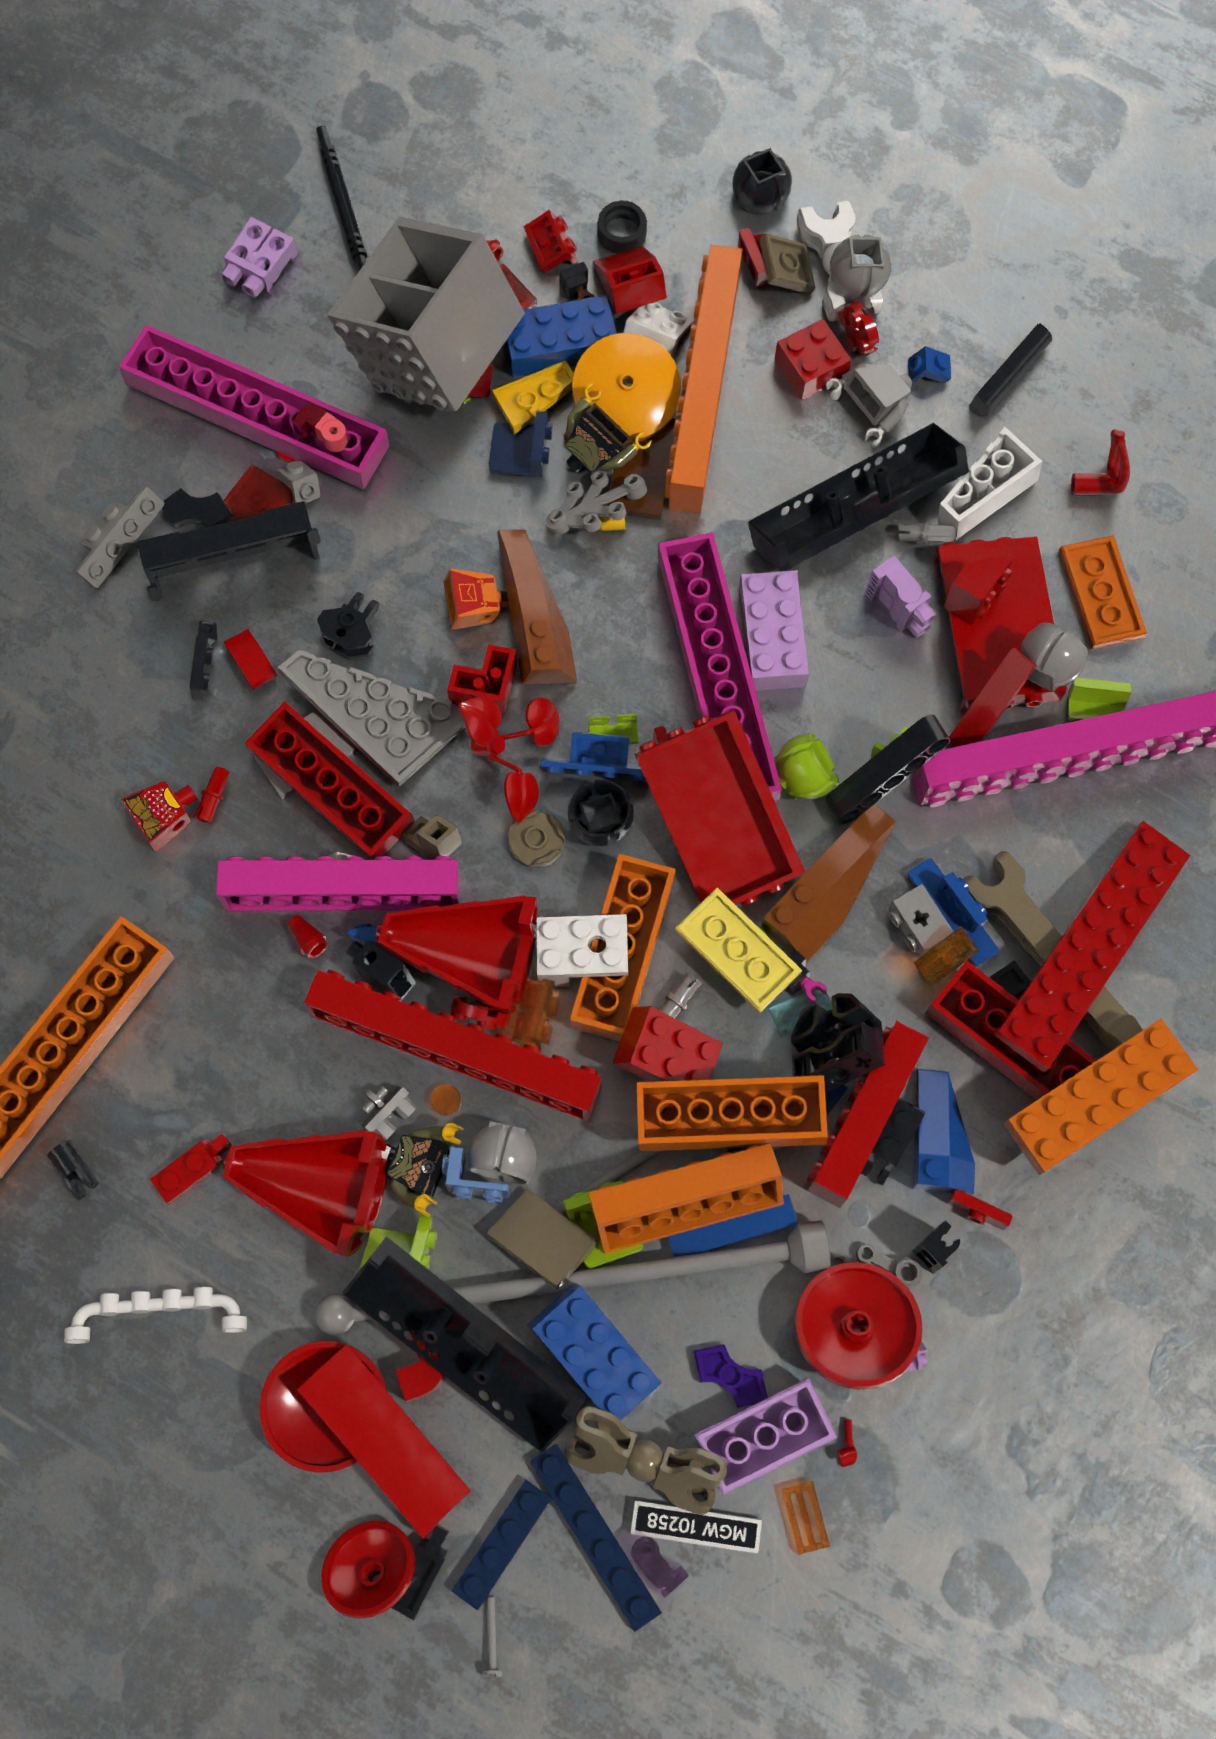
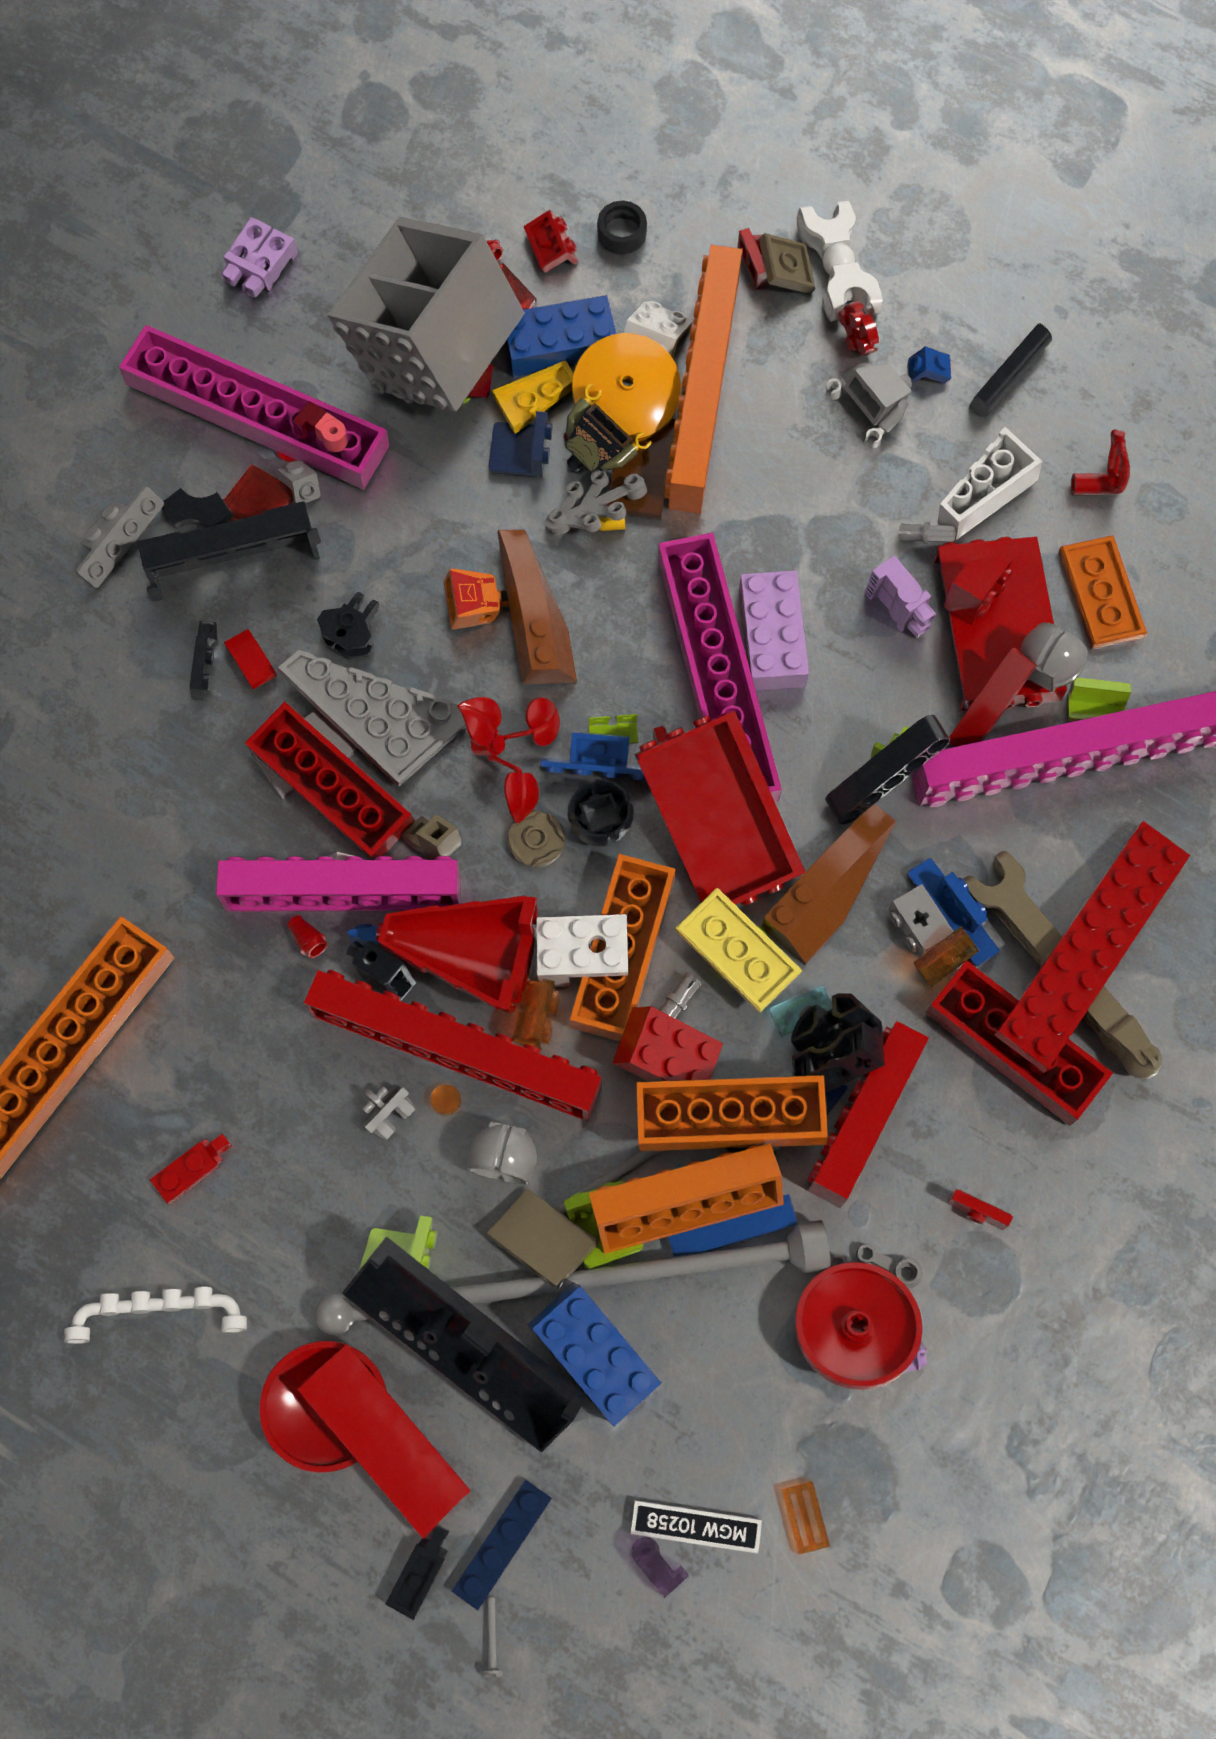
black hinge [47,1140,99,1201] -> none
red torso [121,781,198,852] -> none
red axle [193,766,230,824] -> none
red cone [223,1130,388,1257] -> none
black axle [316,126,368,271] -> none
red dish [321,1520,415,1619] -> none
torso [382,1123,464,1218] -> none
red brick [395,1332,445,1403] -> none
medium blue bracket [442,1147,510,1204] -> none
red brick [447,644,517,714] -> none
red plate [450,996,511,1030] -> none
dark blue plate [530,1443,662,1632] -> none
black piece [559,262,595,300] -> none
dark tan piece [565,1407,727,1515] -> none
red slope [592,246,667,314] -> none
dark purple tile [693,1344,768,1408] -> none
lavender brick [694,1378,838,1495] -> none
black piece [732,148,792,215] -> none
black piece [748,422,969,572] -> none
red brick [774,319,851,400] -> none
lime piece [774,732,839,800] -> none
piece [787,951,827,1005] -> none
light grey piece [830,235,891,299] -> none
red hand [837,1419,858,1467] -> none
black hinge [861,1097,926,1186] -> none
blue wedge [912,1069,975,1195] -> none
black hinge [912,1220,960,1274] -> none
black plate [990,960,1031,997] -> none
orange brick [1003,1018,1199,1175] -> none

